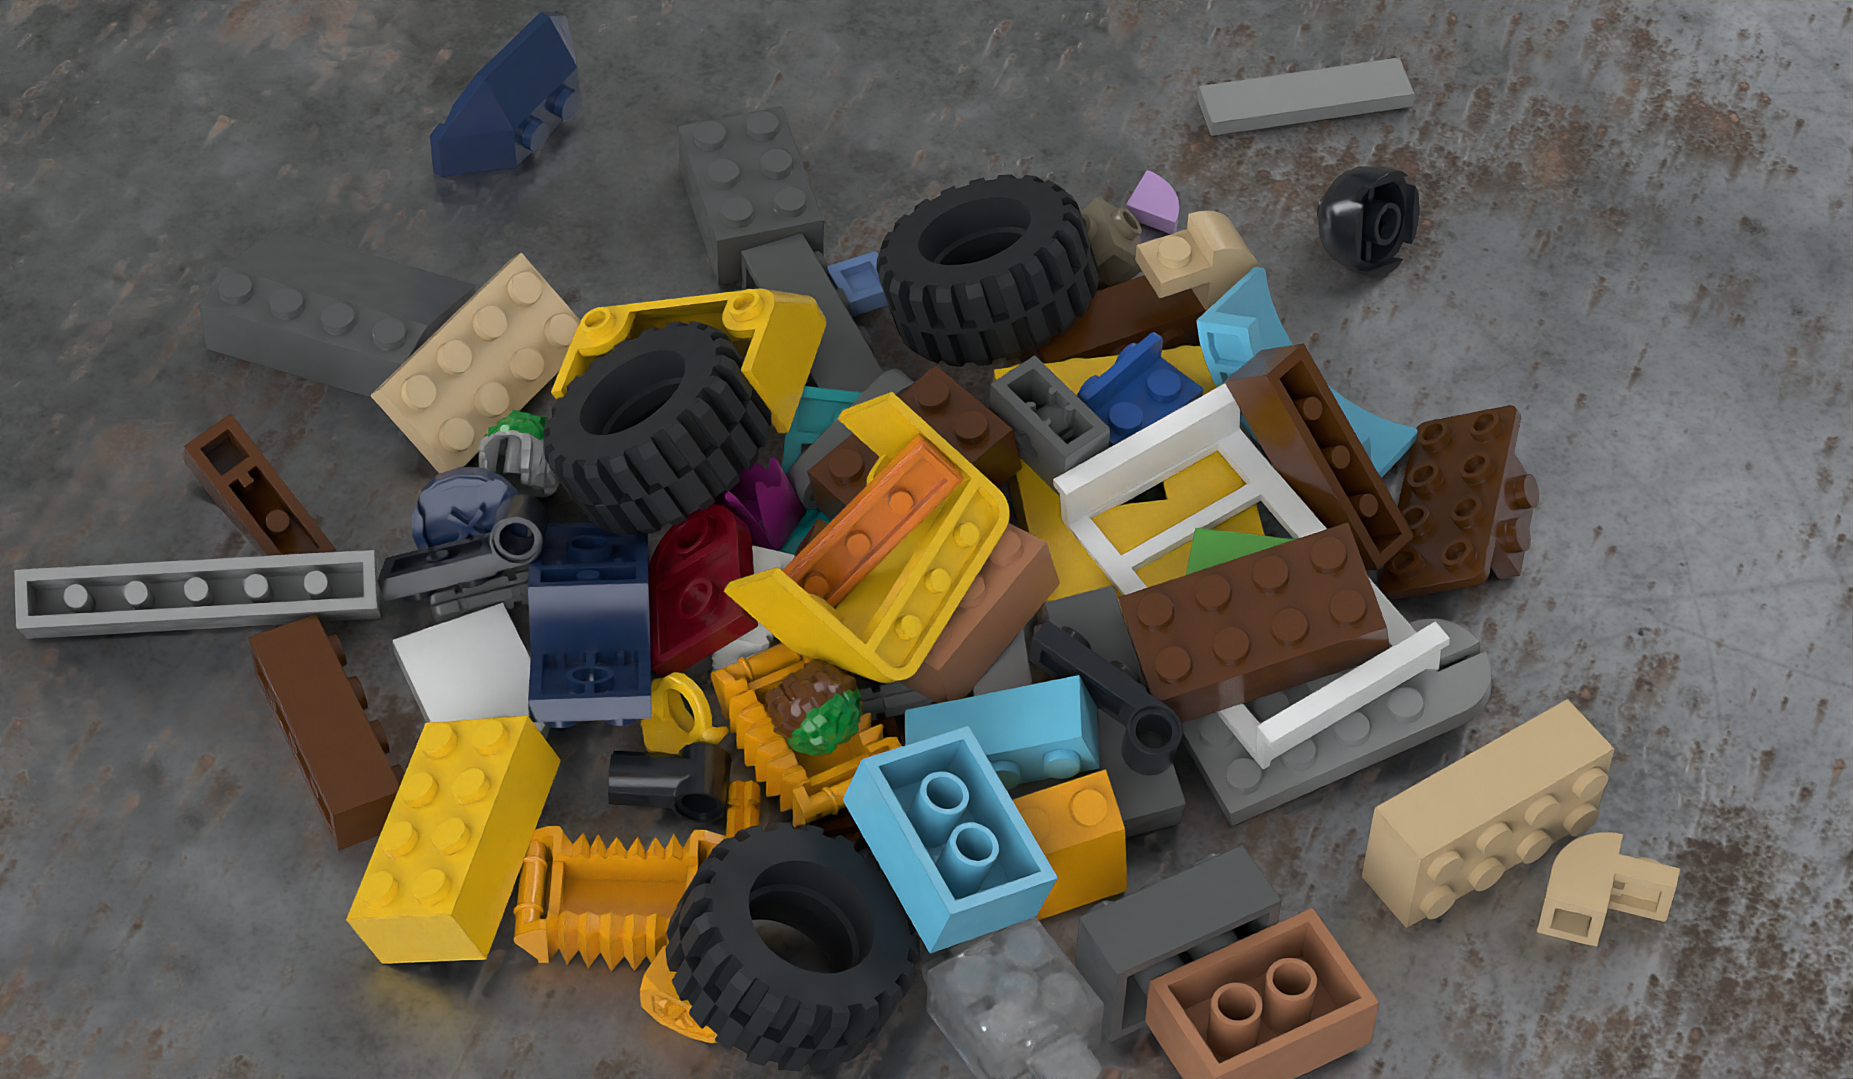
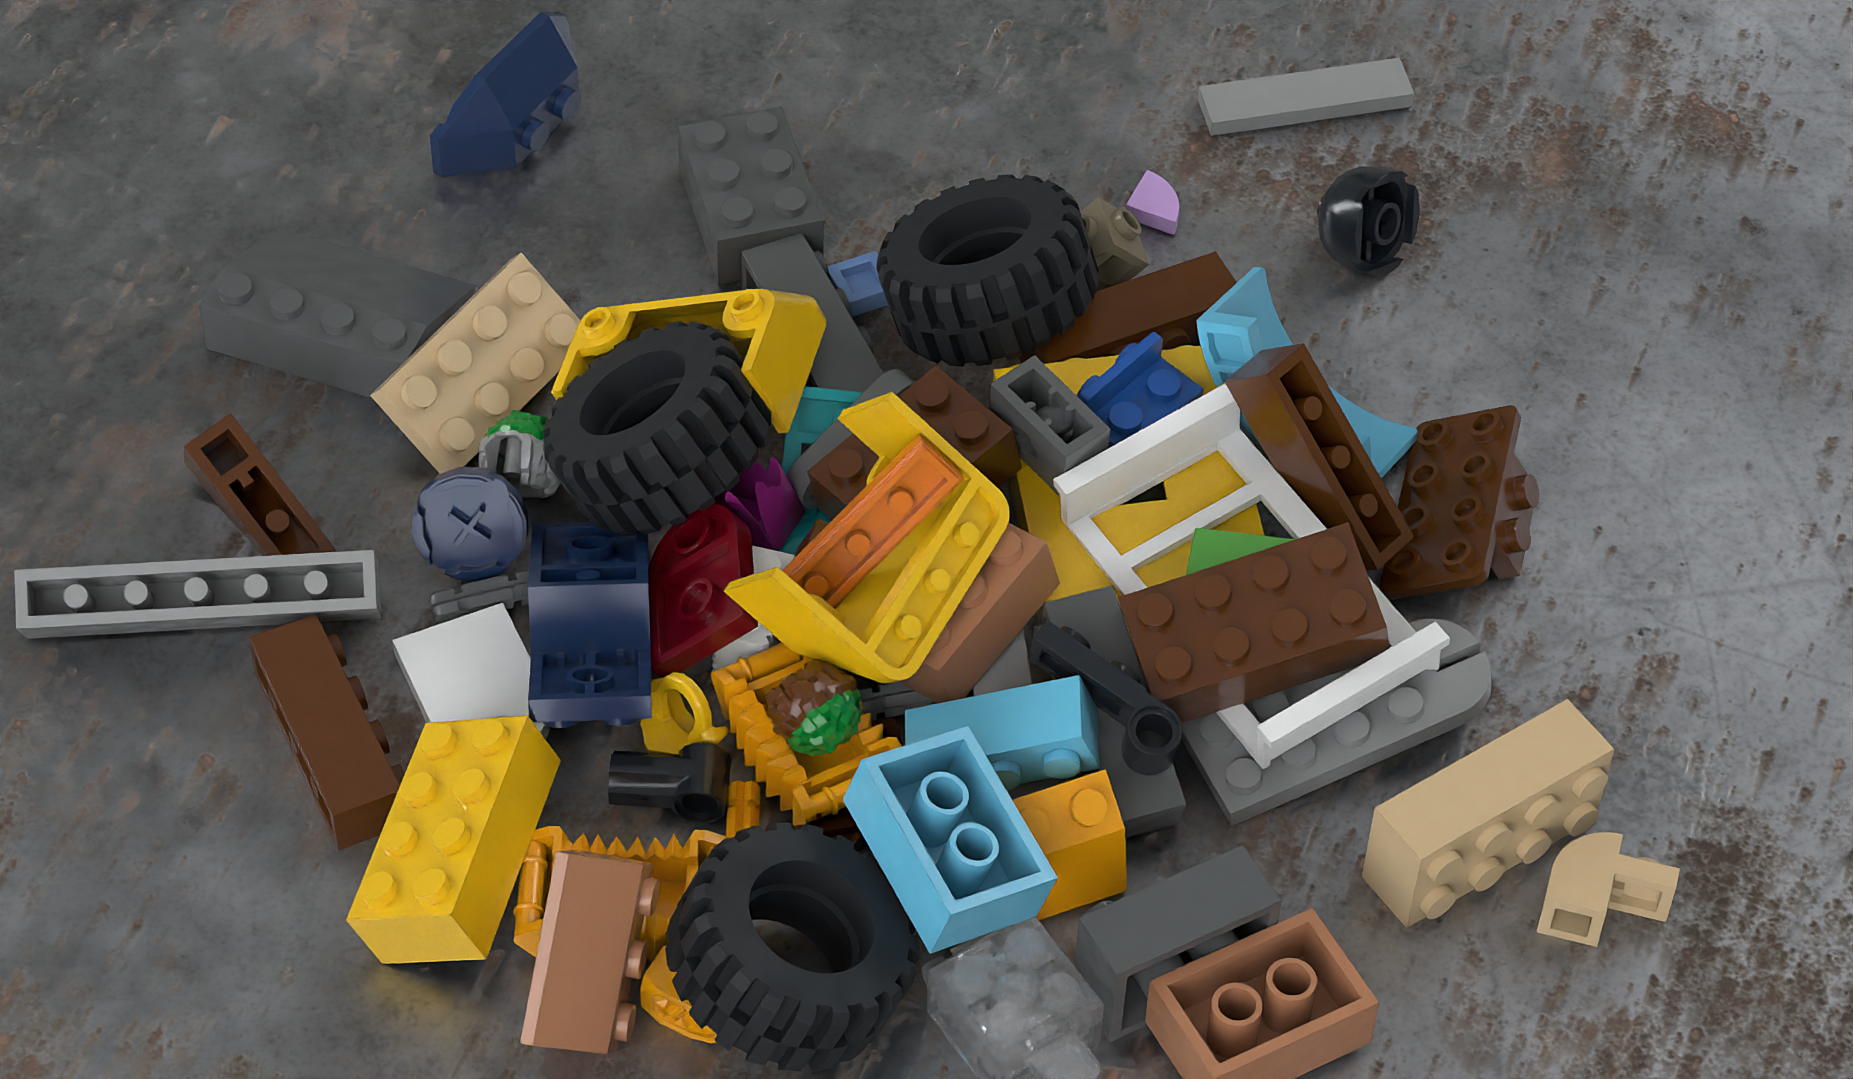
black plate [377,494,549,602] -> none
tan brick [1135,211,1259,311] -> none
none -> nougat slope [520,850,660,1054]

